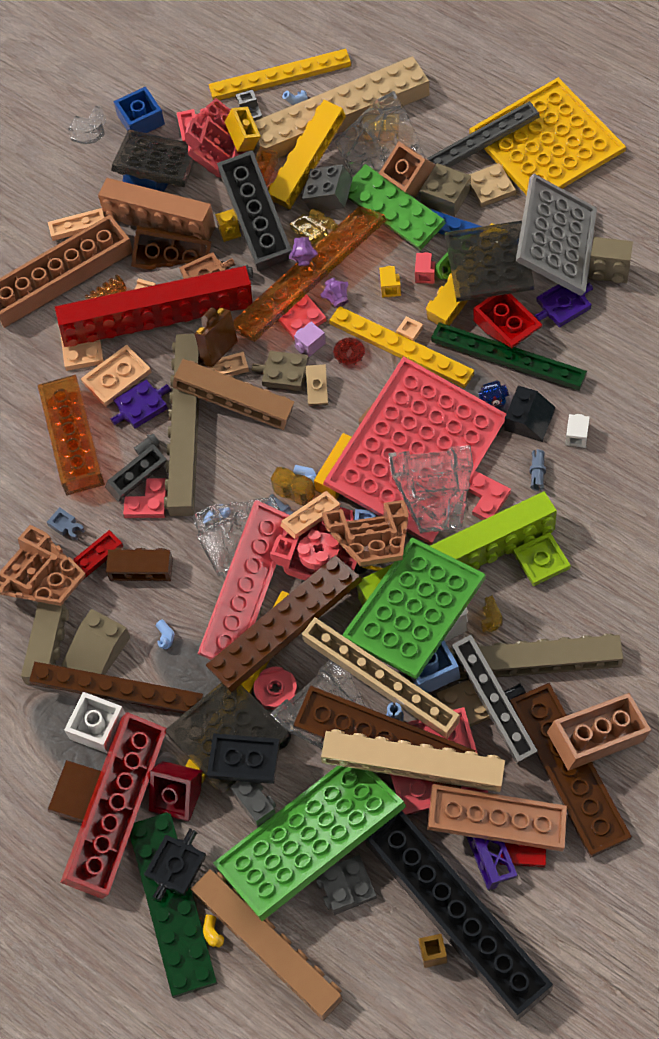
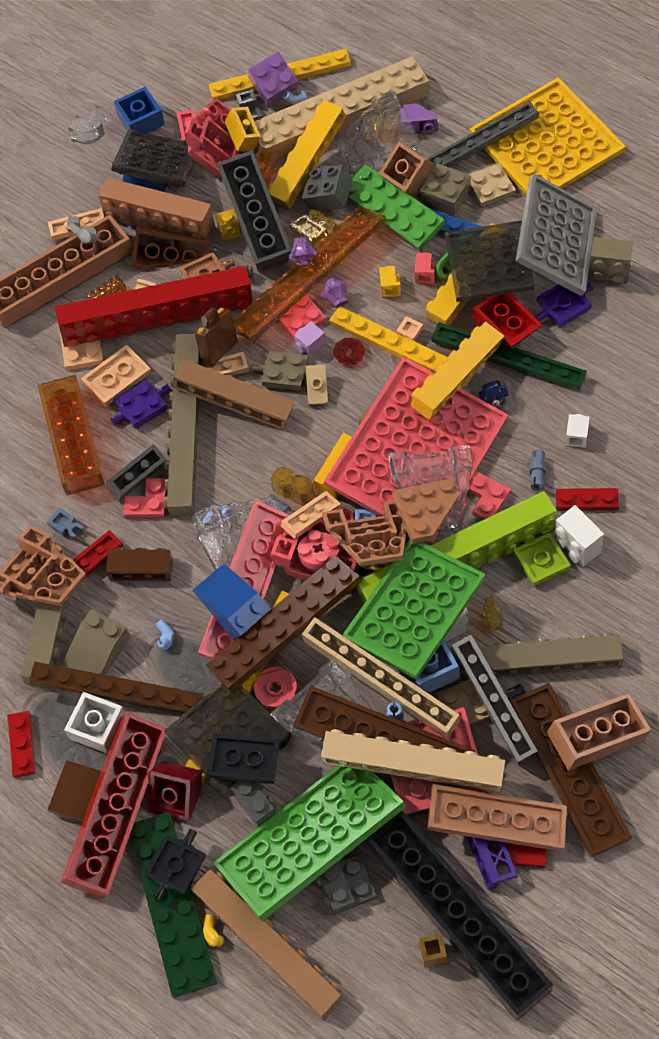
dark grey pin [133,433,160,455] -> none
light blue arm [293,465,317,487] -> none
black slope [504,385,556,442] -> none
none -> red plate [7,711,36,778]
none -> light grey bar [67,216,97,243]
none -> blue slope [192,564,271,639]
none -> medium lavender brick [248,51,298,107]
none -> nougat plate [392,478,459,544]
none -> medium lavender slope [399,104,438,135]
none -> yellow brick [410,322,504,420]
none -> white brick [554,505,604,567]
none -> red plate [555,488,619,511]

